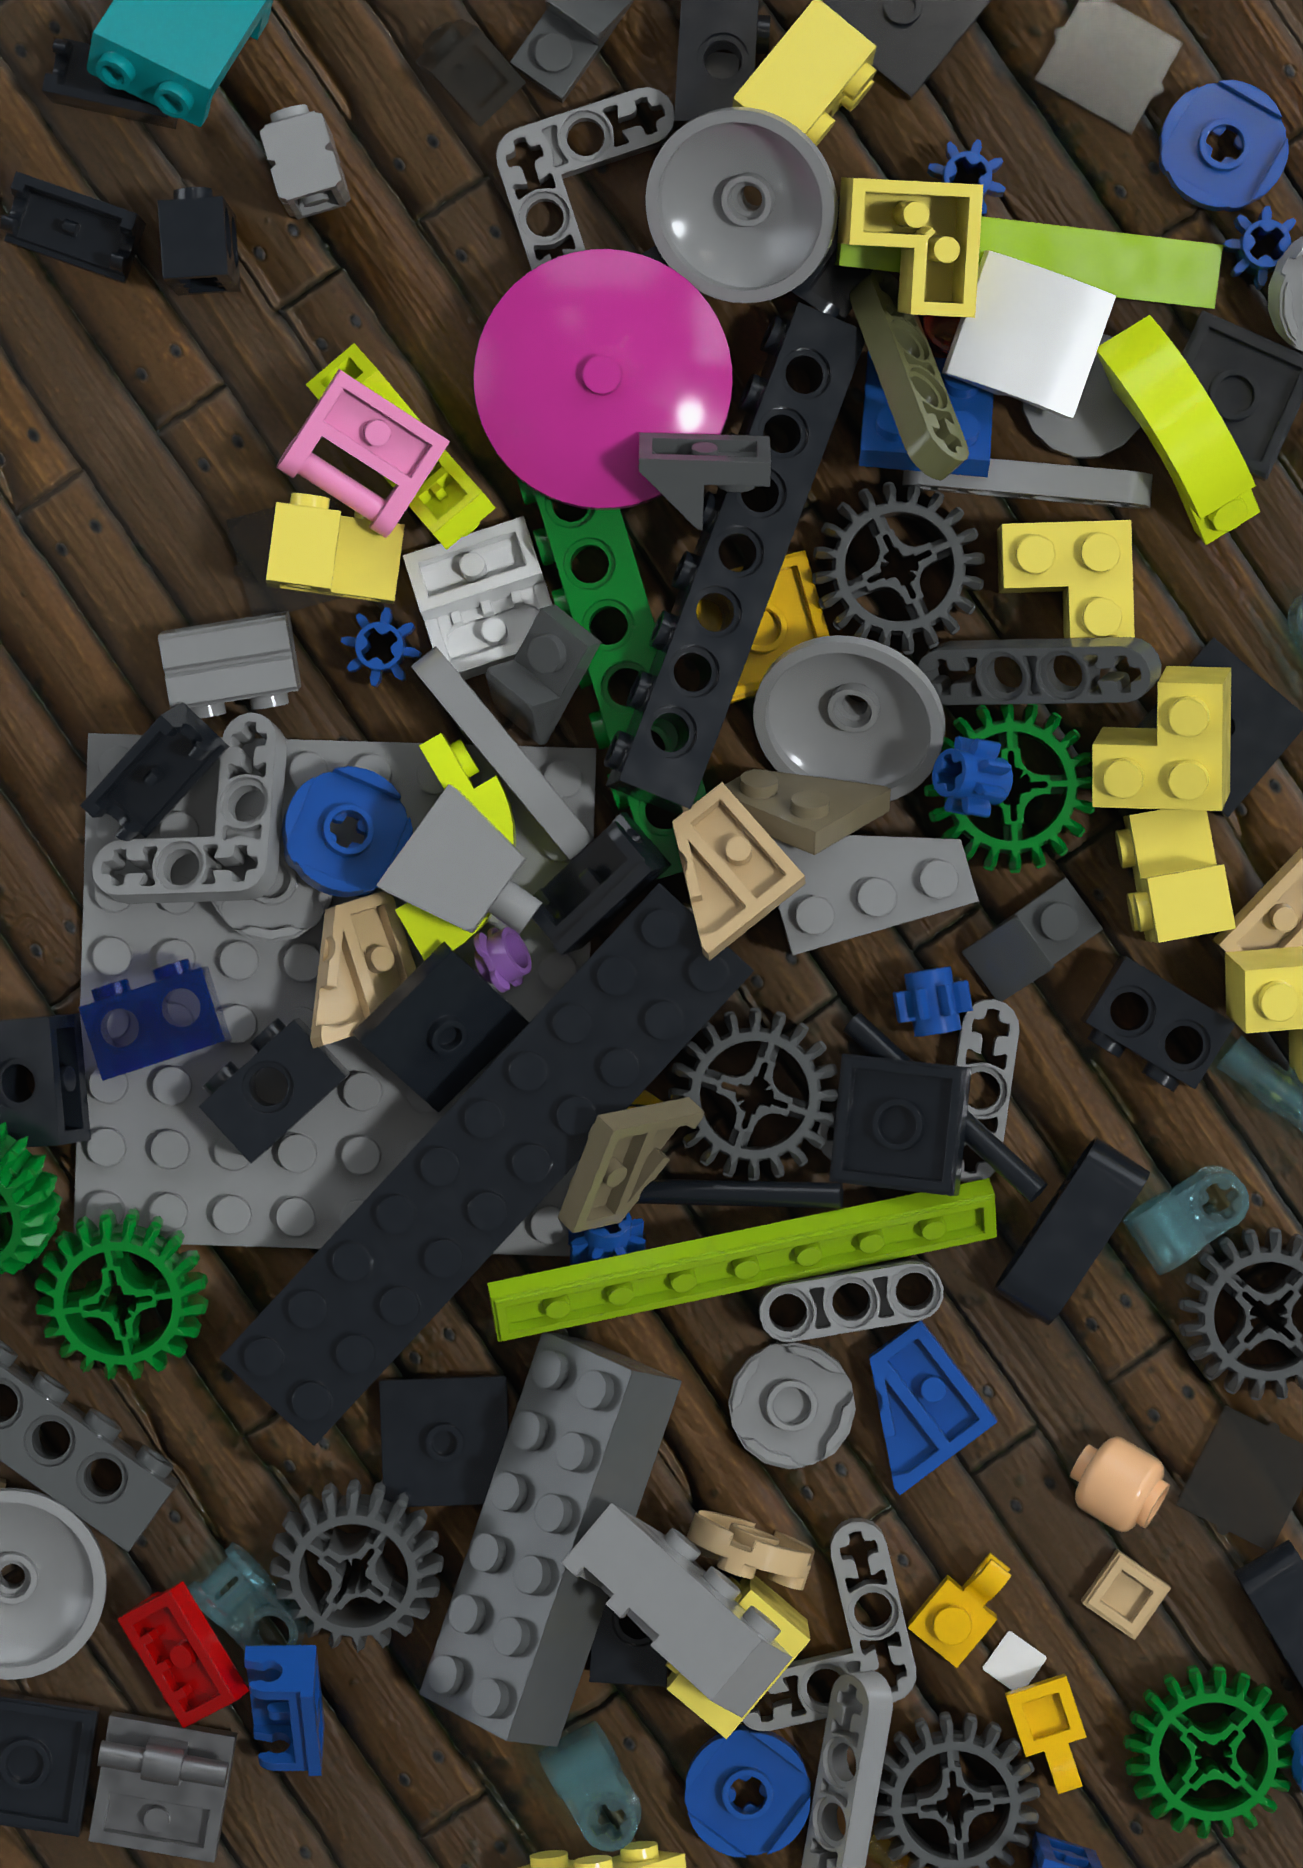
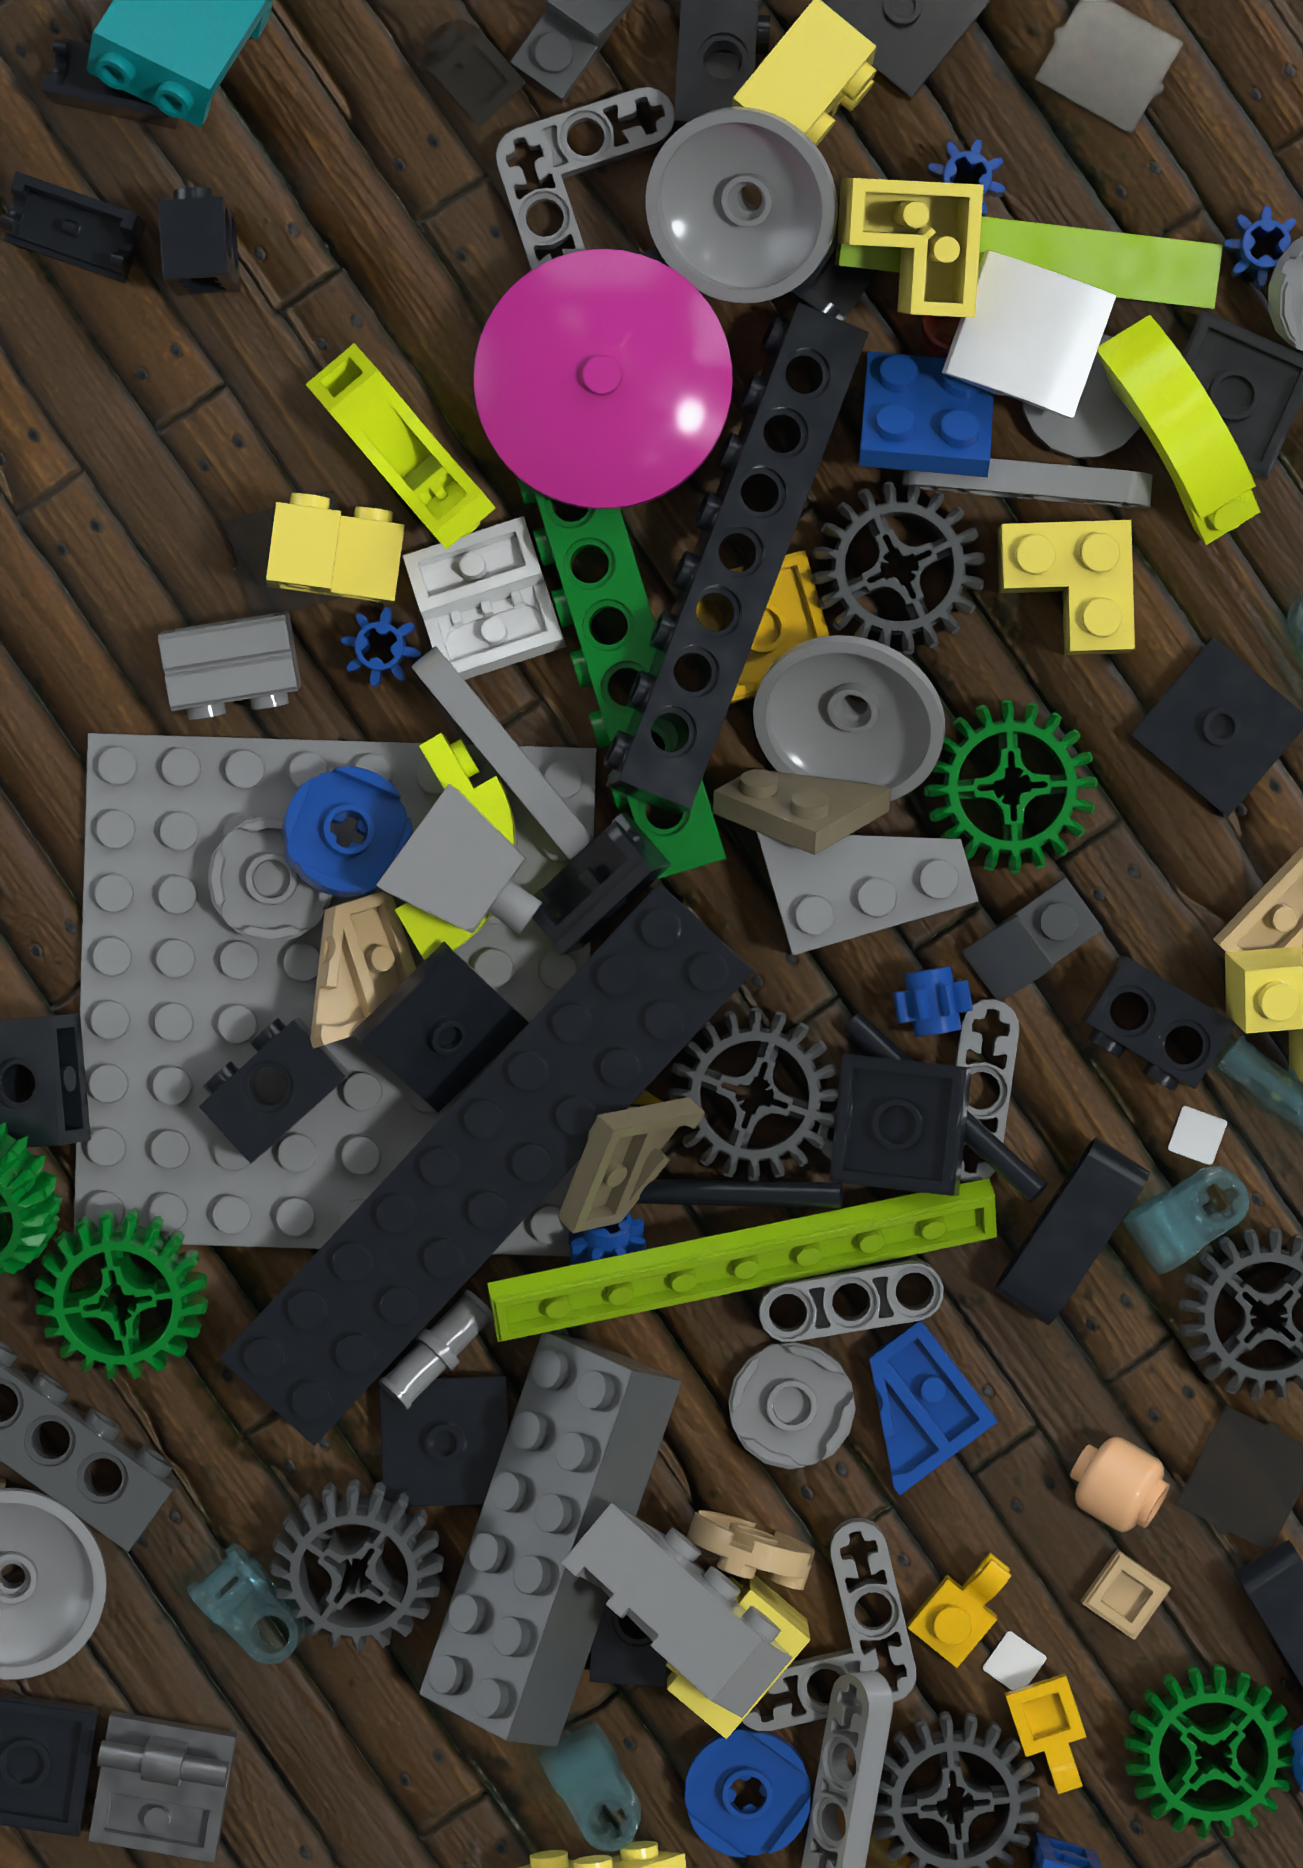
clear blue brick [78,958,232,1081] -> none
black hinge [80,702,230,841] -> none
light grey beam [92,713,287,904] -> none
red bracket [117,1581,250,1728] -> none
blue hinge [244,1645,325,1776] -> none
light grey brick [260,104,351,220] -> none
bright pink plate [276,369,450,538] -> none
medium lavender plate [474,927,532,993] -> none
dark grey slope [485,604,602,745] -> none
dark grey slope [639,432,771,530] -> none
tan wing [672,782,806,961] -> none
olive beam [849,270,969,481] -> none
dark grey beam [918,637,1162,705] -> none
blue gear [932,736,1013,818] -> none
light yellow brick [1092,666,1231,811] -> none
light yellow brick [1115,809,1236,943] -> none
blue plate [1159,80,1289,212] -> none
none -> light grey pin [378,1290,493,1410]
none -> white sticker [1168,1106,1227,1165]

